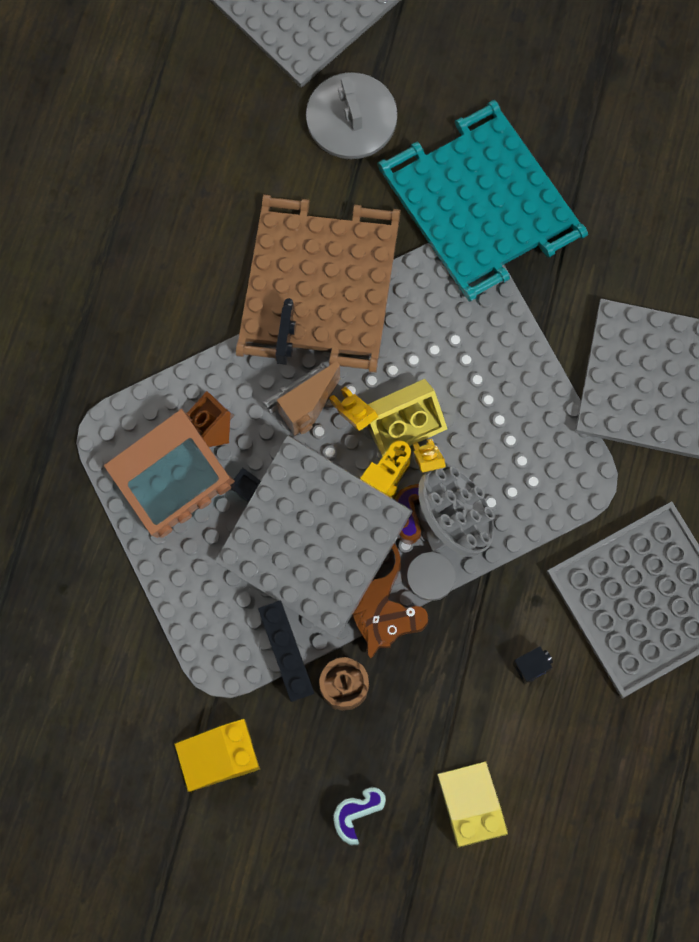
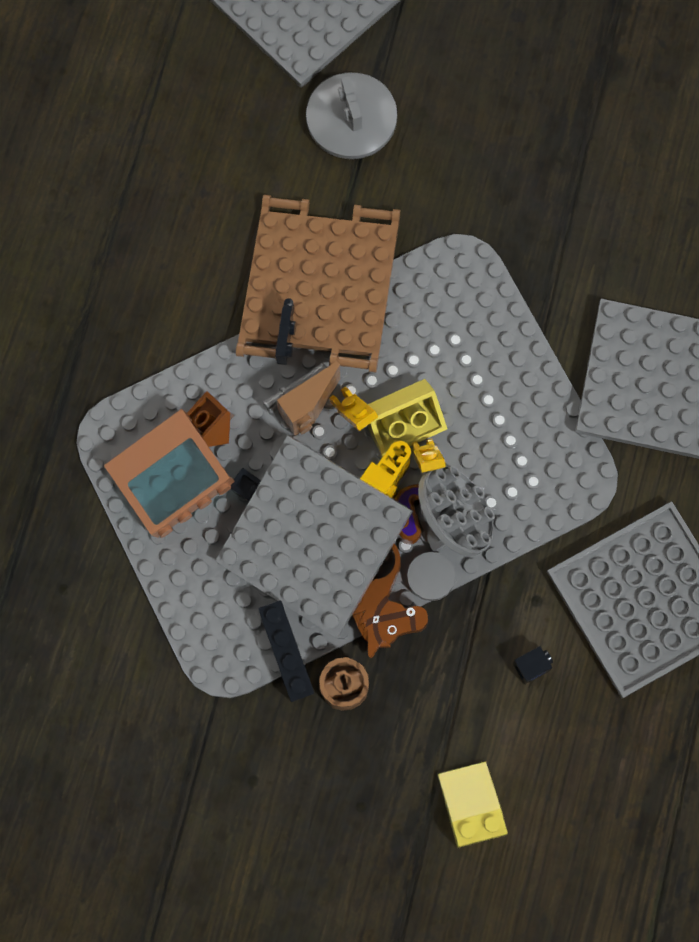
yellow slope [175,719,260,792] -> none
animal [334,788,385,845] -> none
teal plate [377,100,588,302] -> none

